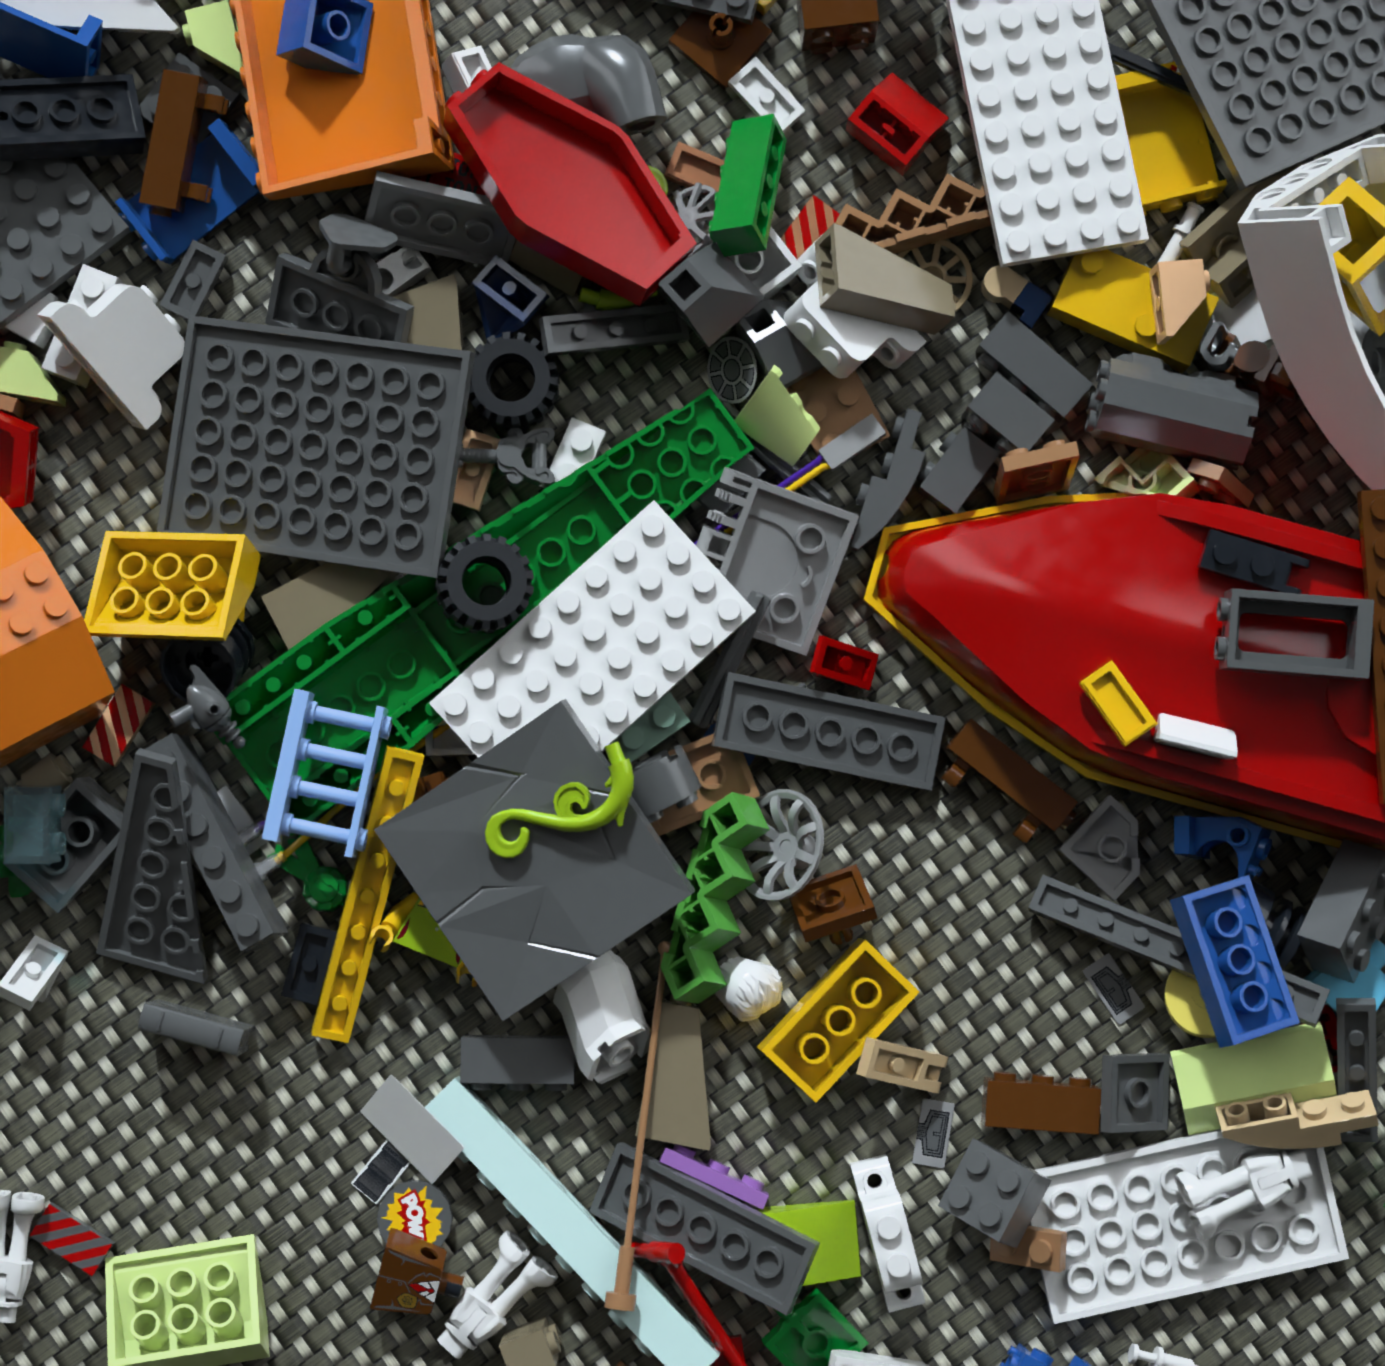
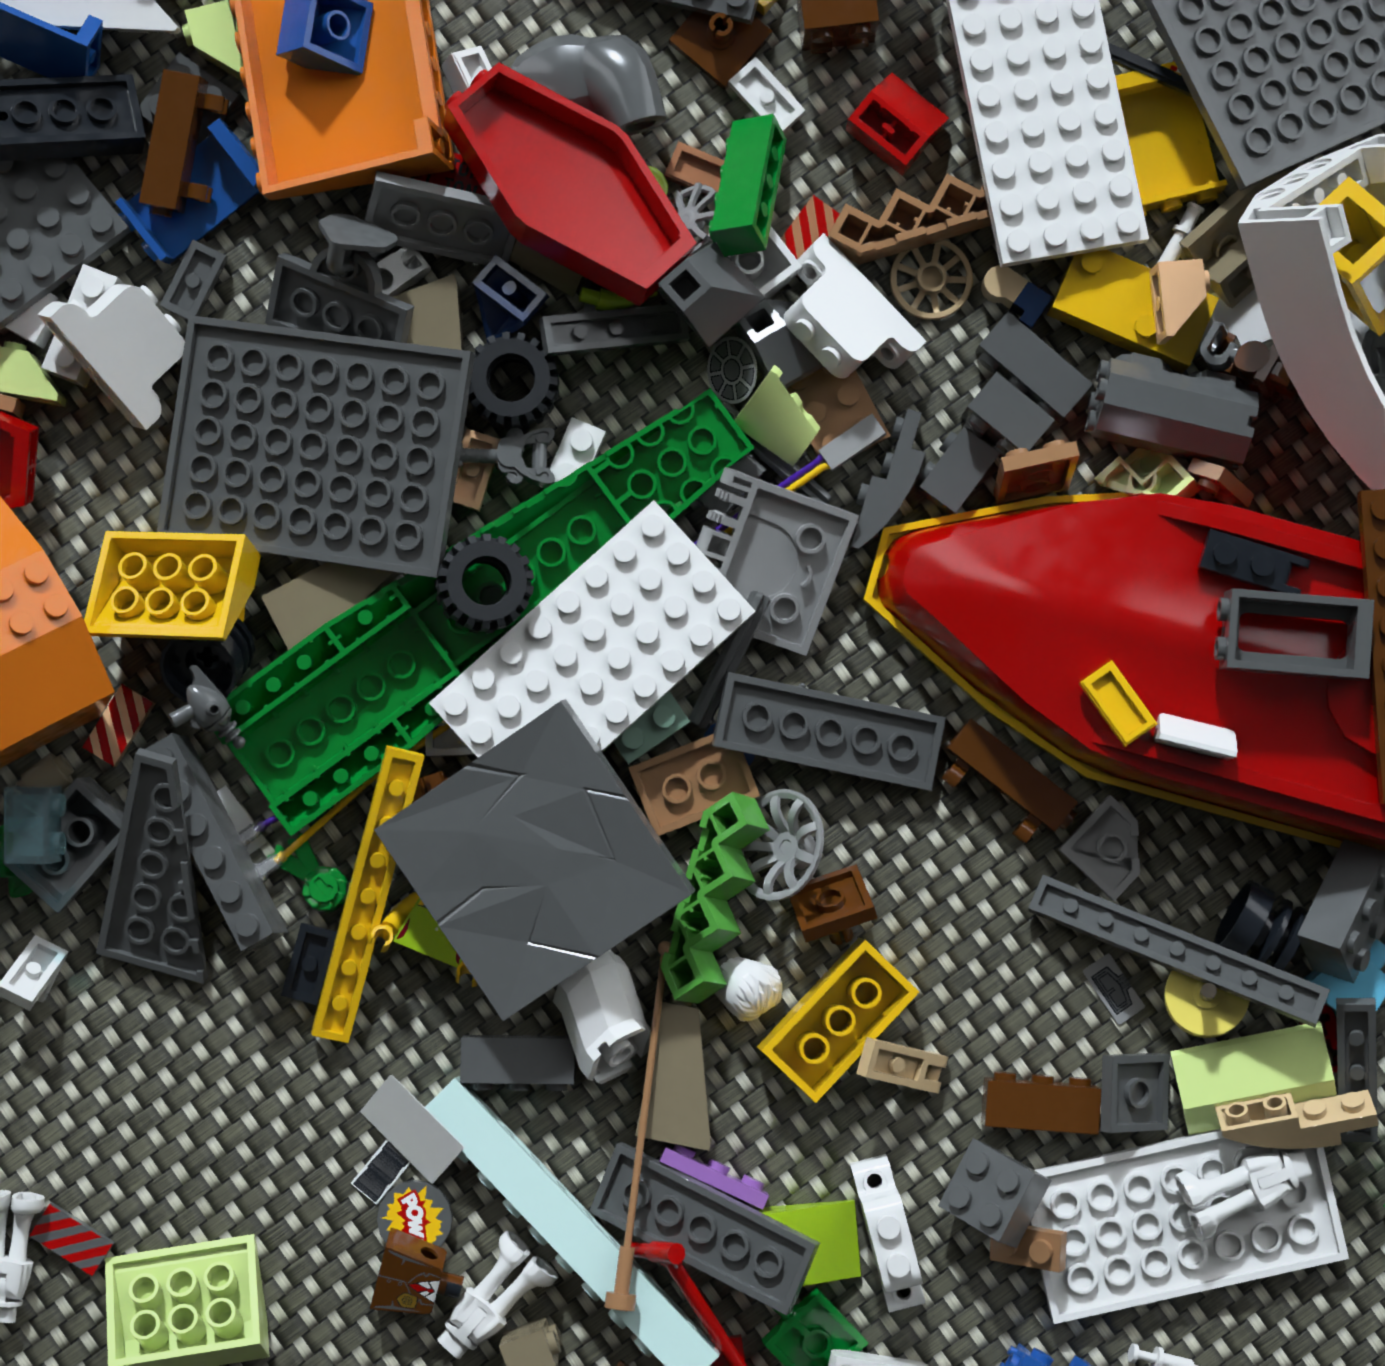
dark grey piece [138,999,255,1056] -> none
light blue fence [262,688,393,858] -> none
lime plant [485,742,634,858] -> none
dark grey brick [631,745,702,823] -> none
red slope [809,635,879,690] -> none
dark tan slope [815,223,956,335] -> none
sticker [912,1098,955,1168] -> none
blue slope [1170,875,1300,1048] -> none
blue tile [1174,816,1272,882] -> none

